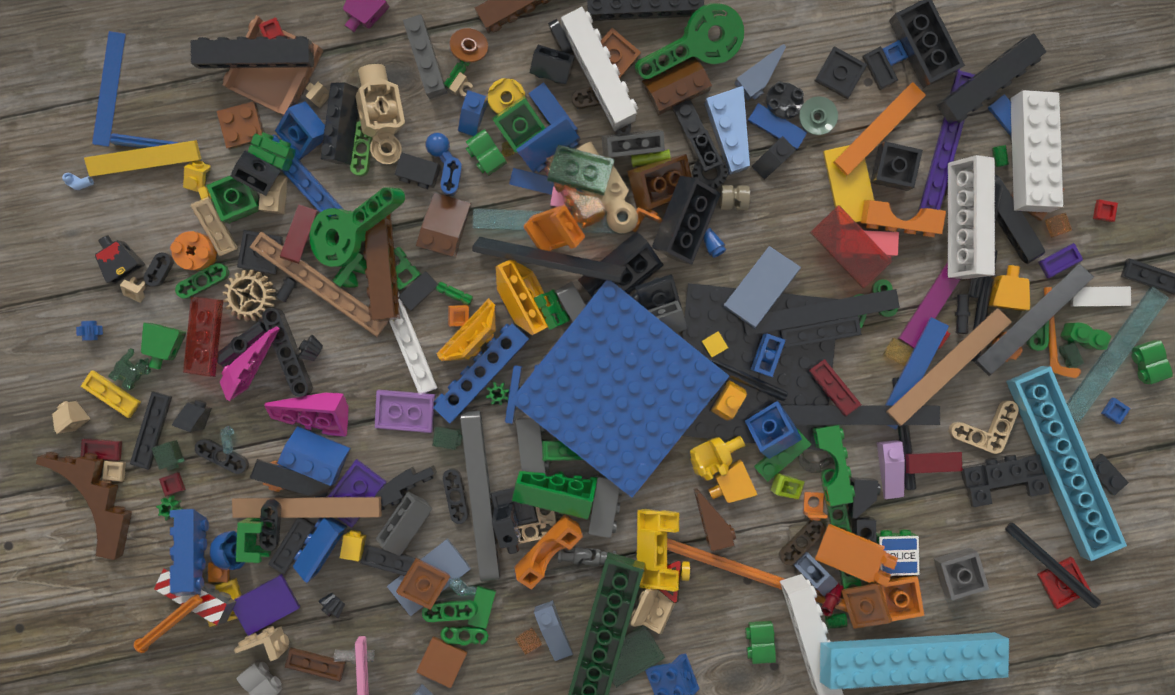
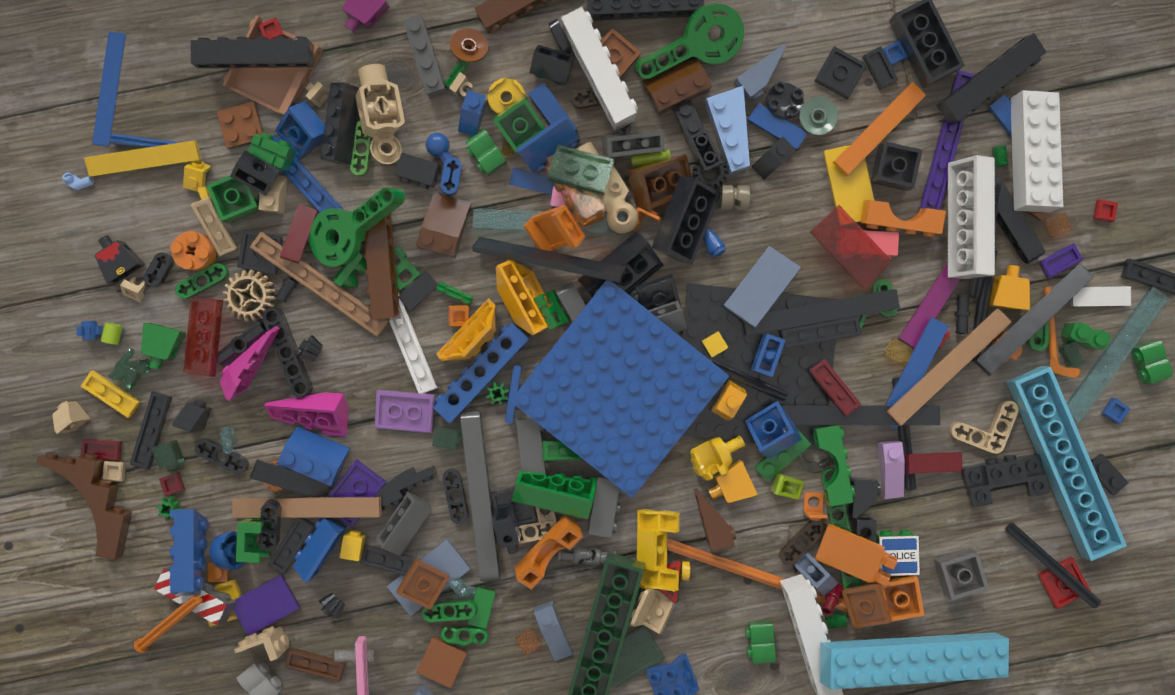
none -> lime beam [101,322,123,345]

